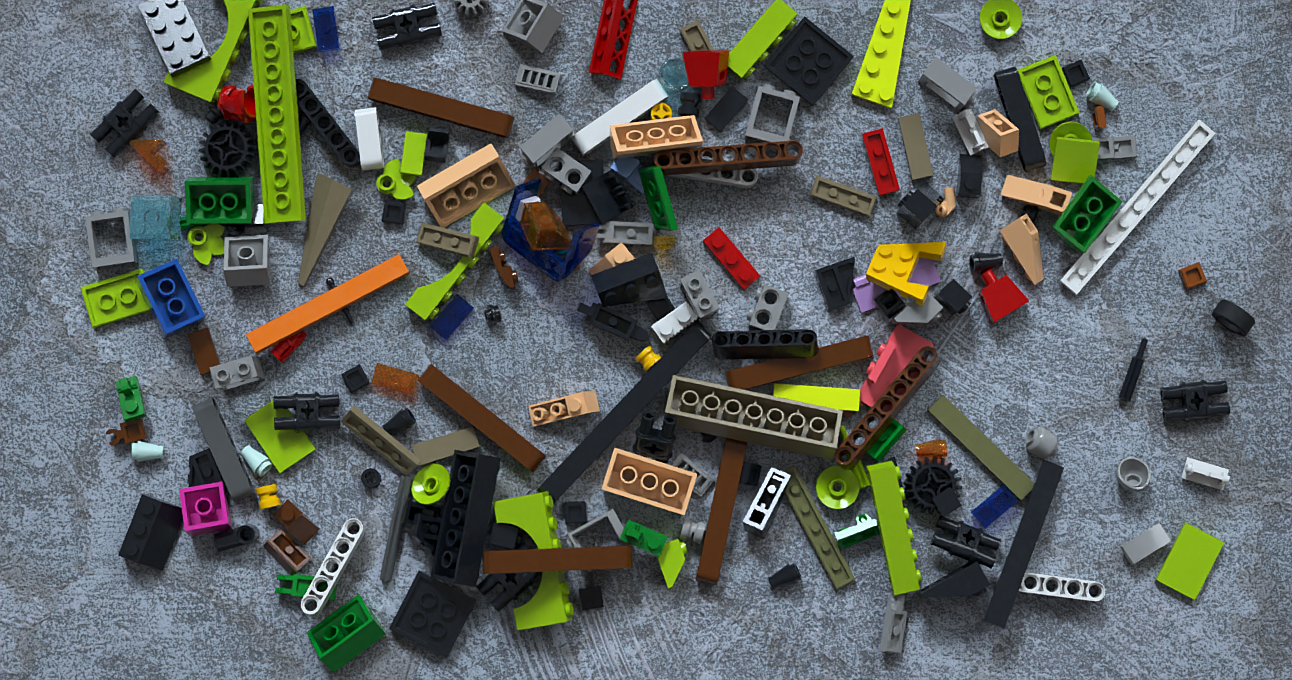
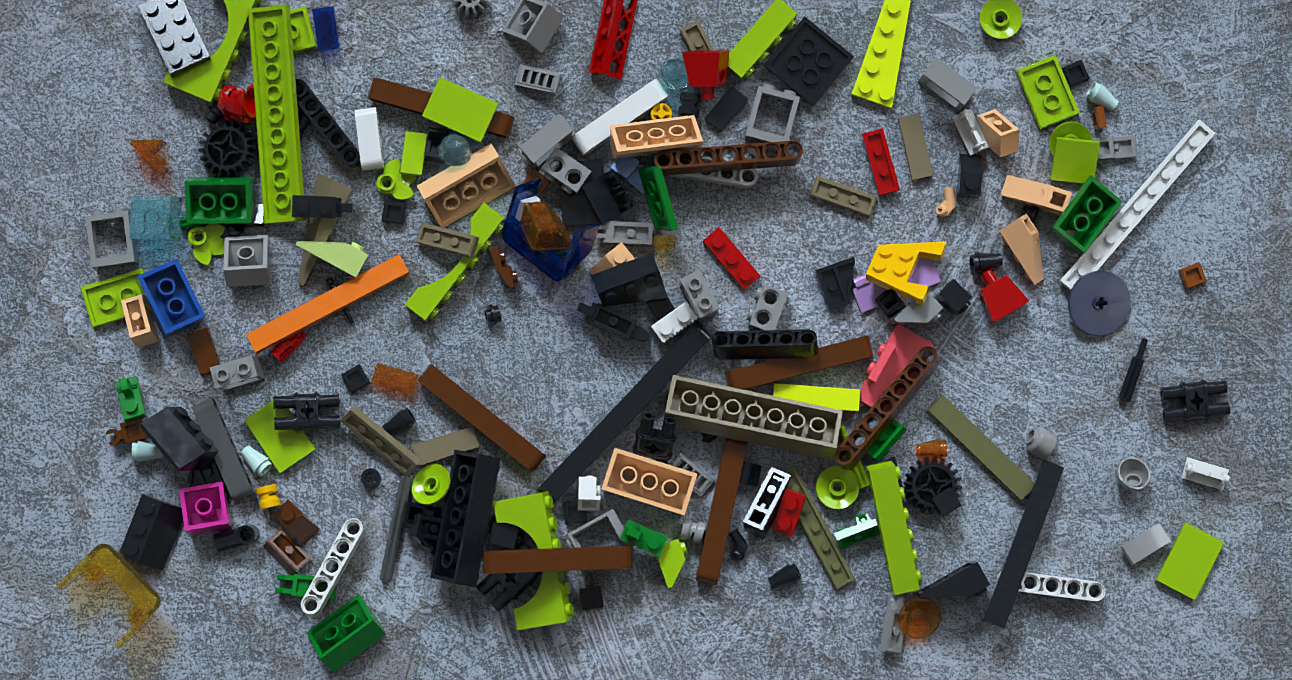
black pin [90,89,160,158] -> none
black pin [372,3,442,50] -> none
black plate [389,570,477,658] -> none
clear blue plate [430,294,474,341] -> none
light nougat slope [528,390,600,427] -> none
yellow wheel [635,345,662,372] -> none
black wedge [896,181,943,230] -> none
black pin [930,515,1001,569] -> none
clear blue plate [971,484,1018,529] -> none
black beam [994,66,1047,172] -> none
black tyre [1212,299,1255,336] -> none
none -> clear yellow windscreen [56,544,162,648]
none -> light nougat slope [121,294,158,348]
none -> black slope [139,407,219,471]
none -> black hinge [292,195,353,219]
none -> yellowish green slope [296,241,368,277]
none -> lime tile [422,77,499,143]
none -> clear light blue piece [438,134,472,166]
none -> white brick [578,476,601,511]
none -> black arm [729,528,748,561]
none -> red plate [772,488,807,537]
none -> clear orange dish [898,597,941,639]
none -> dark blue piece [1068,271,1131,335]

